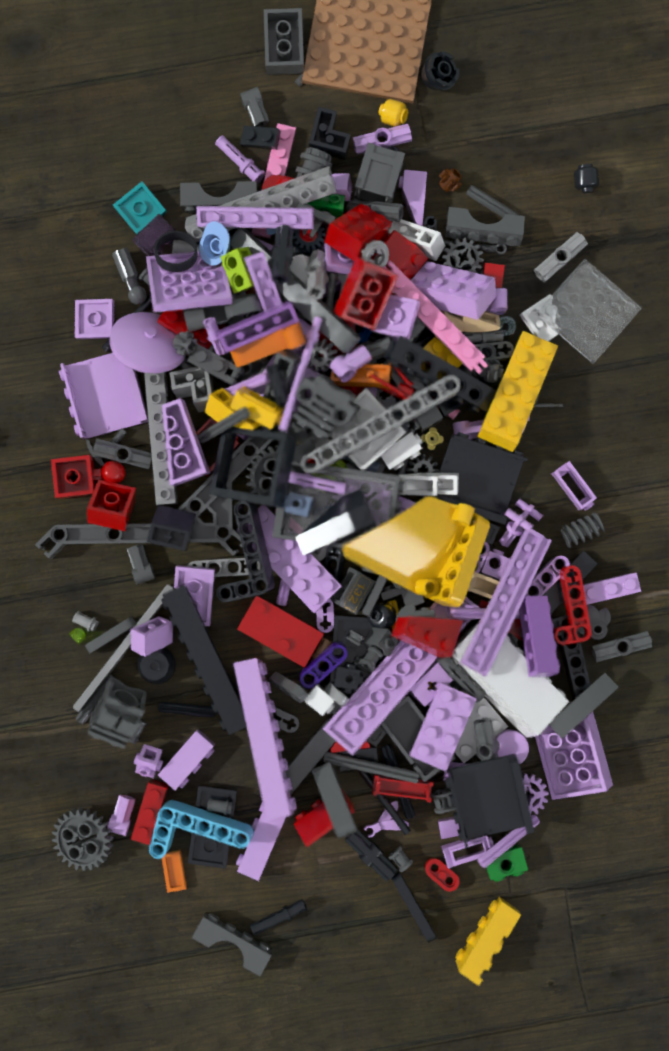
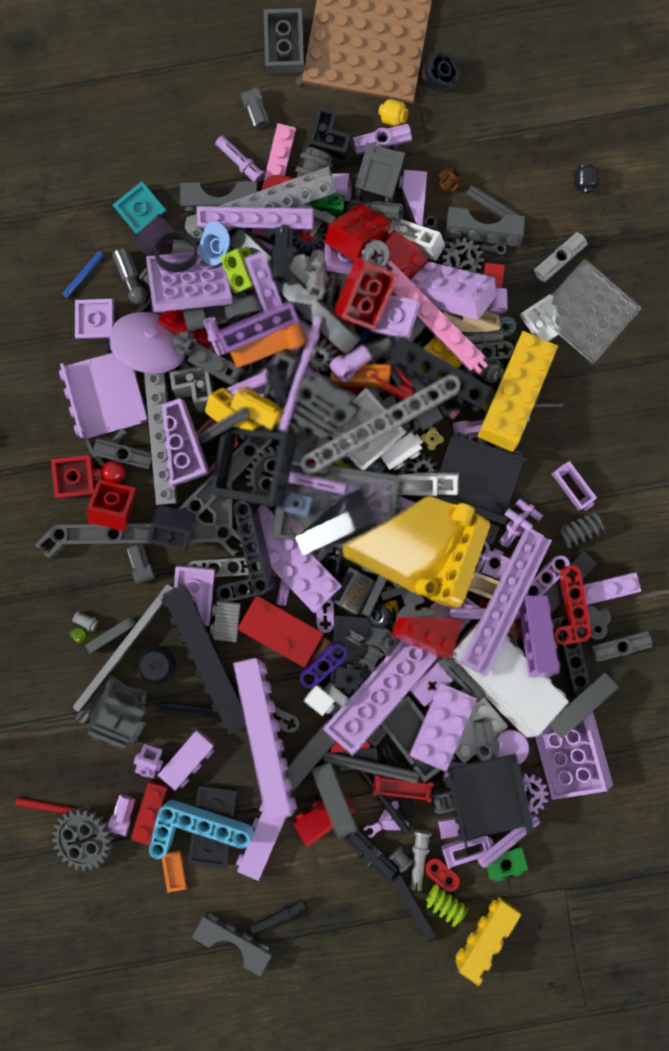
lavender brick [131,616,173,656] -> none
dark grey pin [207,798,233,815] -> none
black plate [240,126,281,150] -> none
dark grey beam [269,672,308,703] -> none
none -> red bar [15,797,93,814]
none -> blue bar [62,251,104,299]
none -> light grey brick [210,601,241,642]
none -> light grey pin [410,829,432,891]
none -> lime piece [425,884,468,927]

